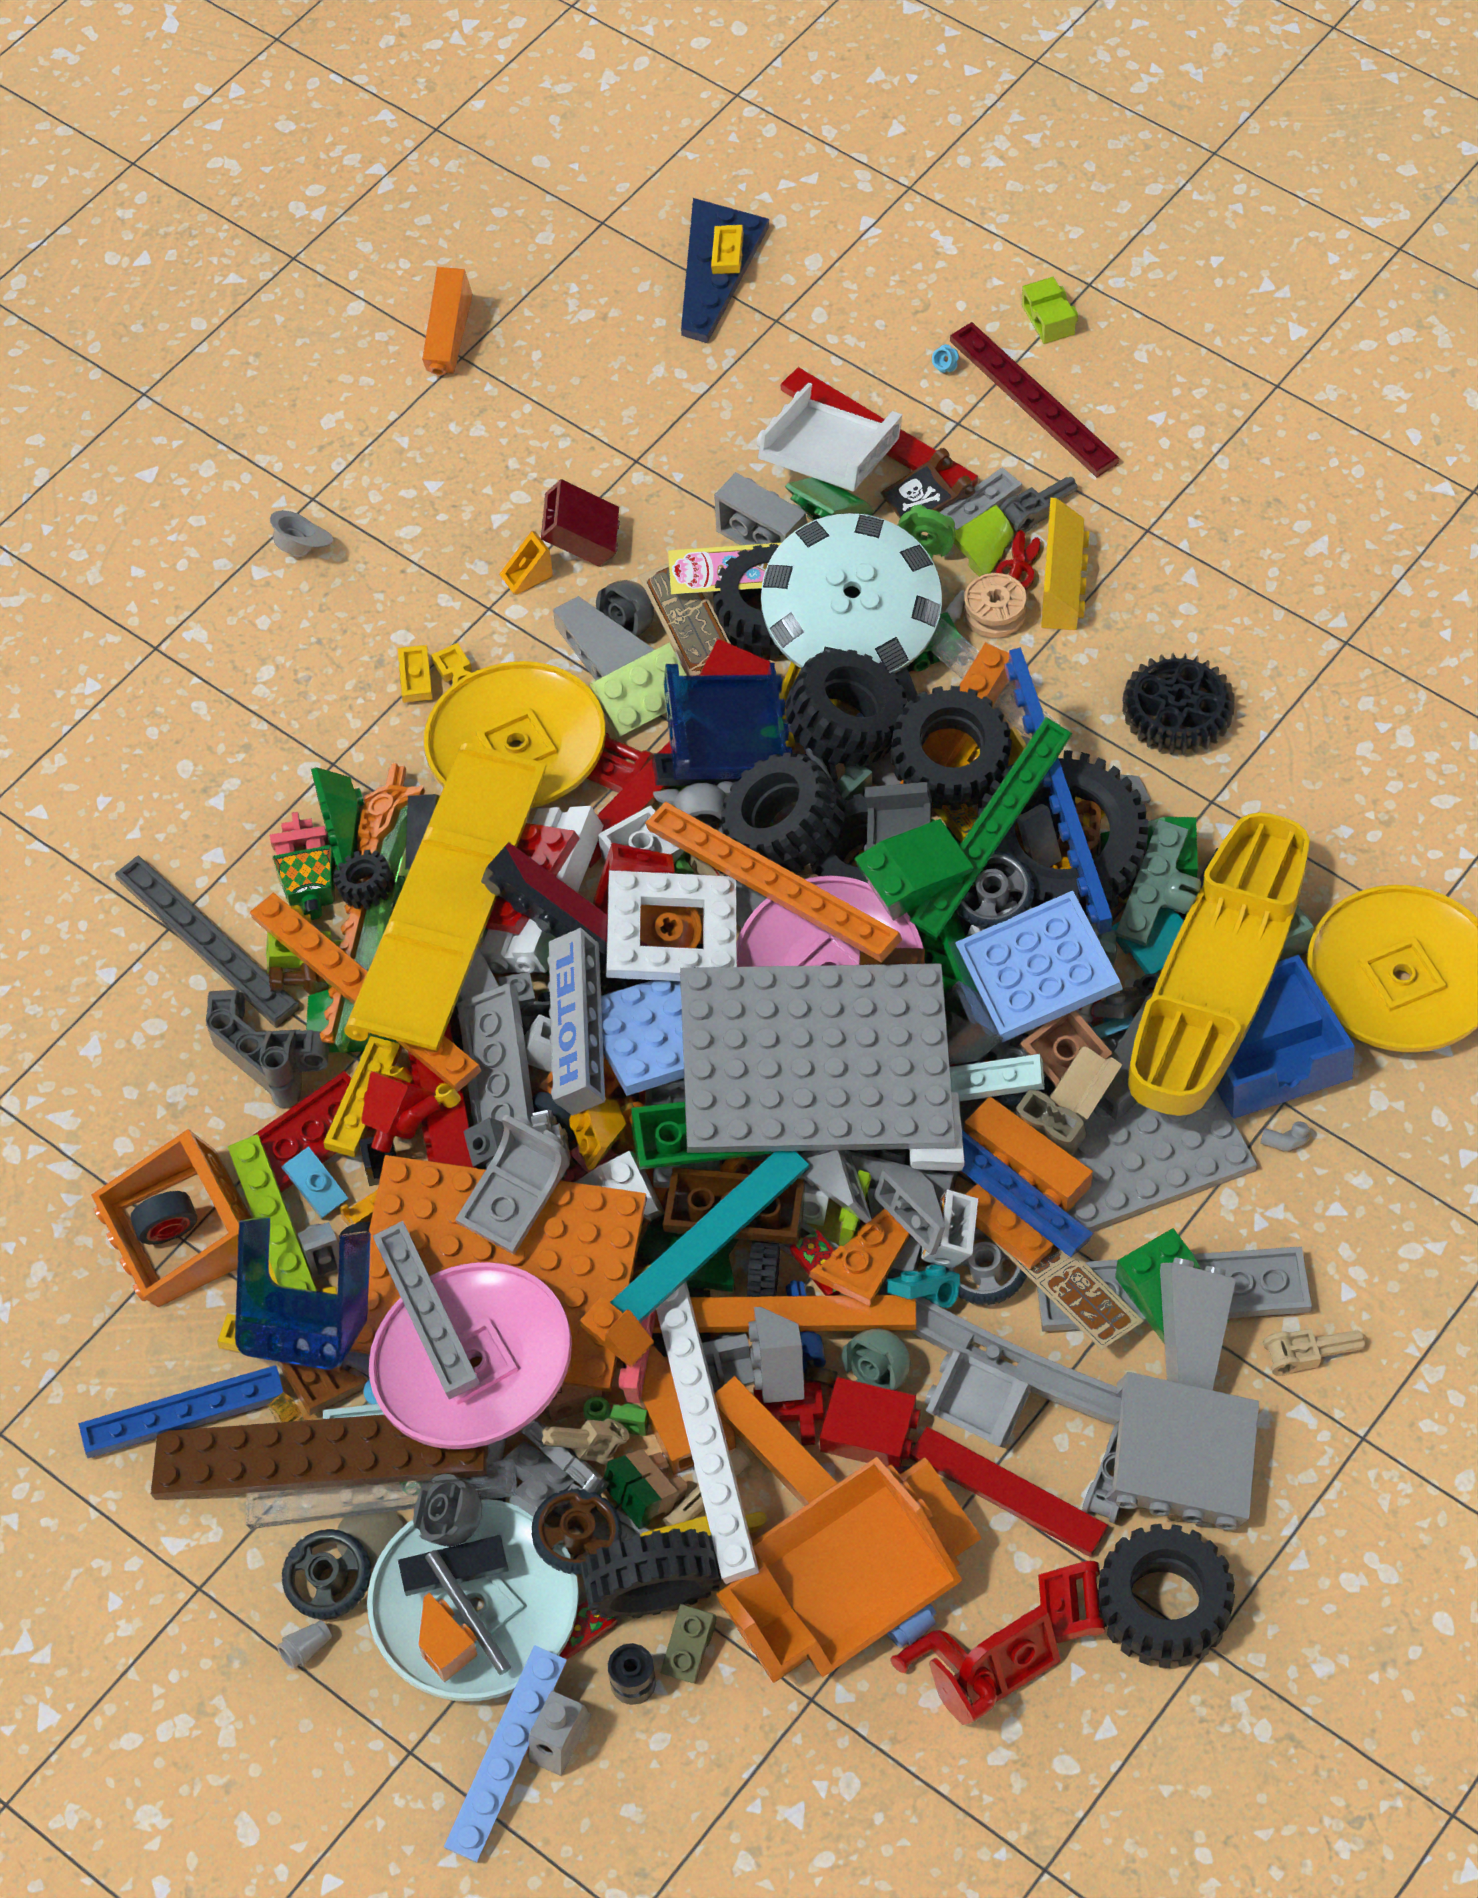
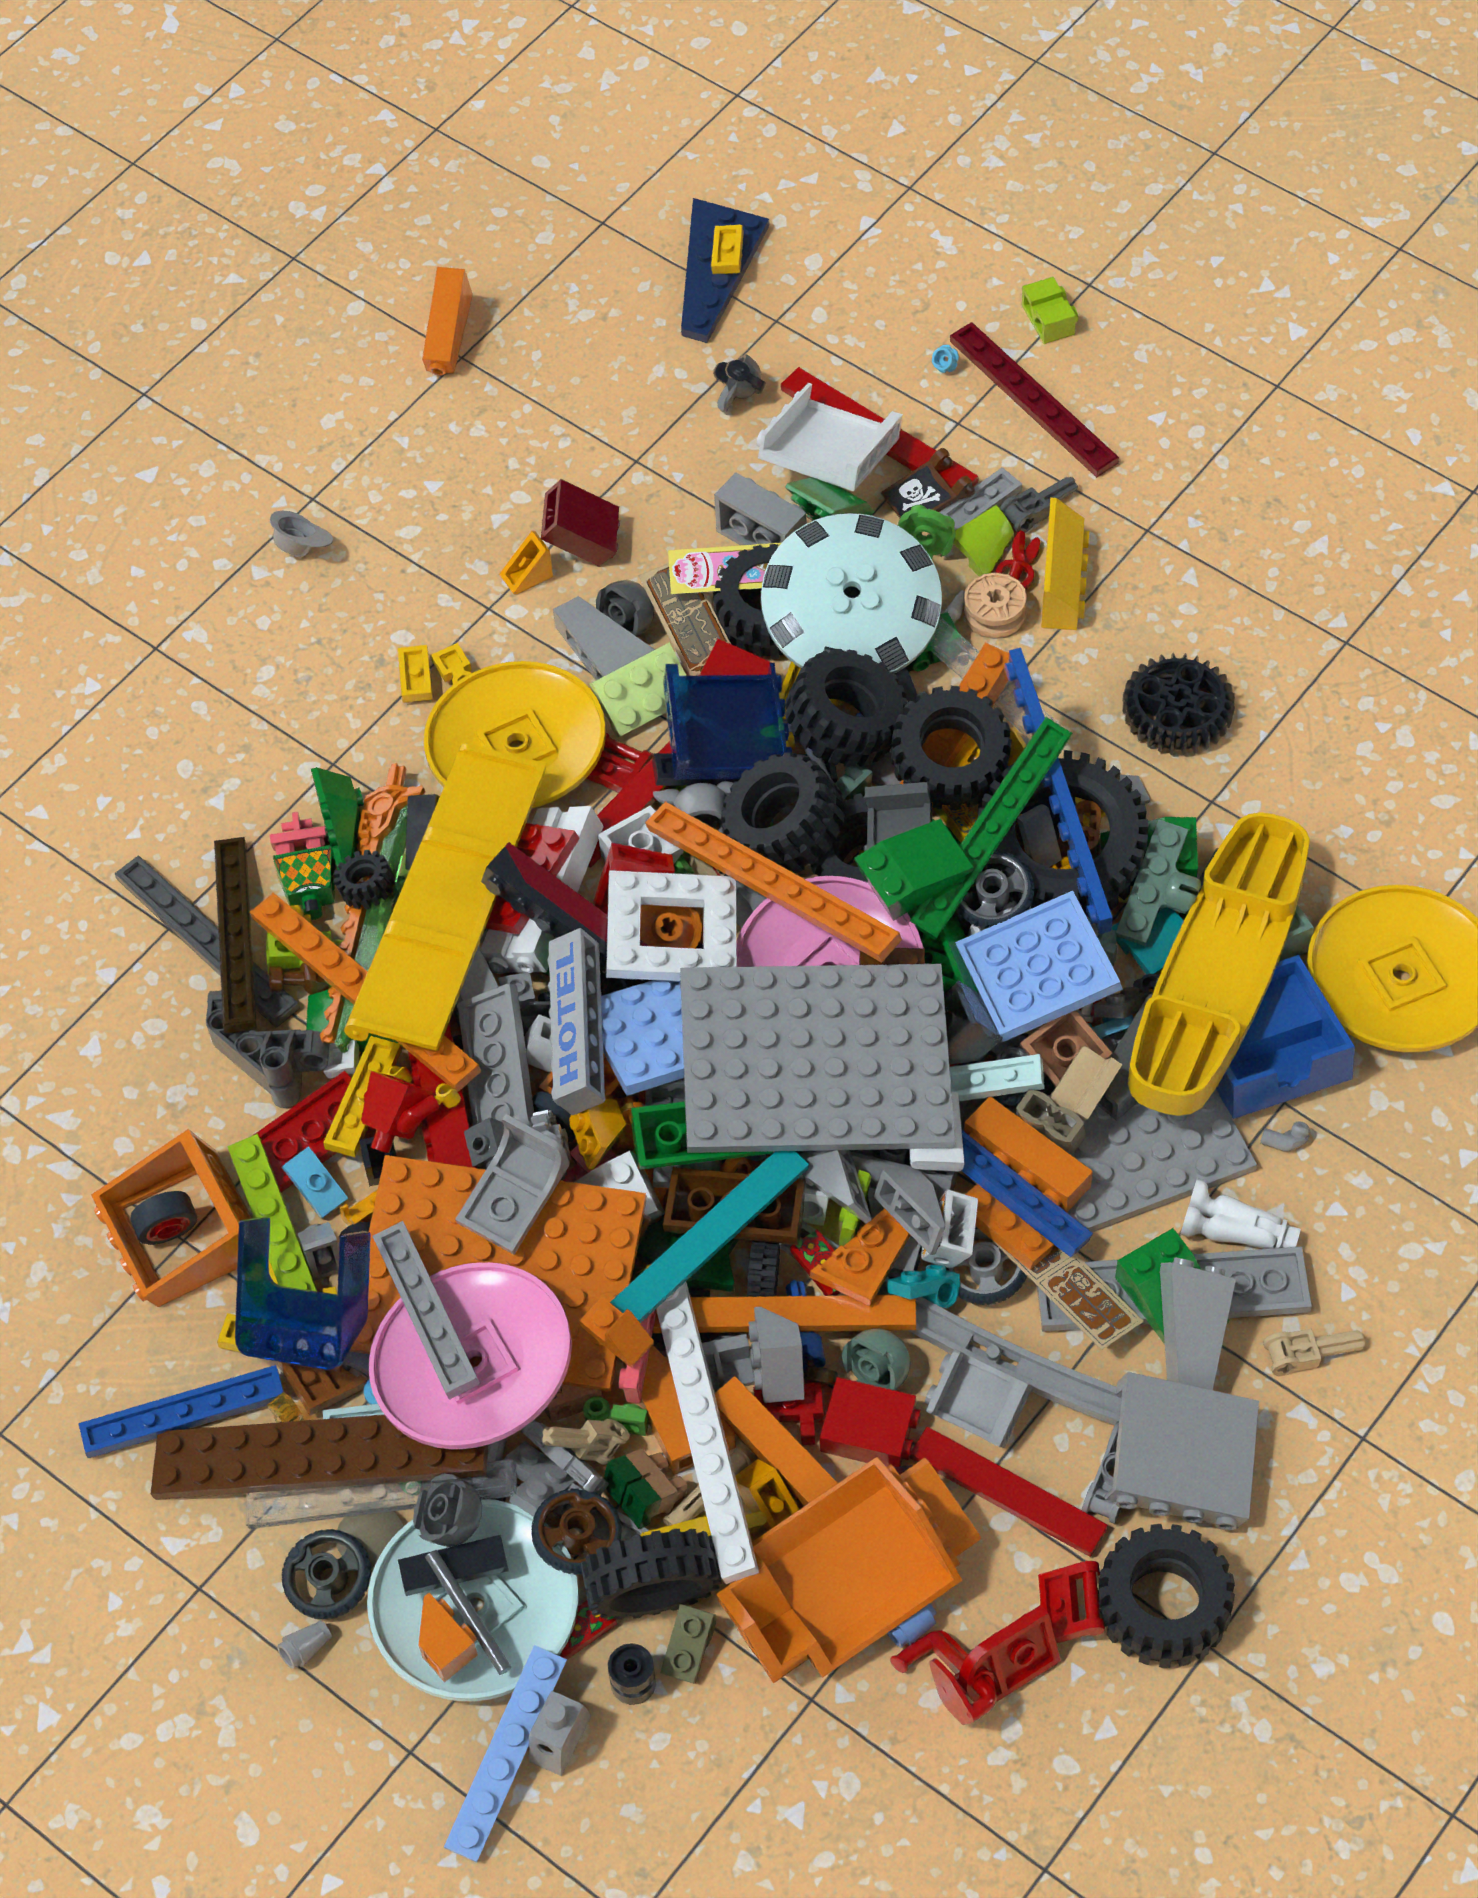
none -> dark brown tile [214,837,257,1034]
none -> white plate [324,1040,359,1078]
none -> cap [713,354,766,413]
none -> light orange slope [735,1459,799,1531]
none -> white piece [1180,1178,1301,1249]

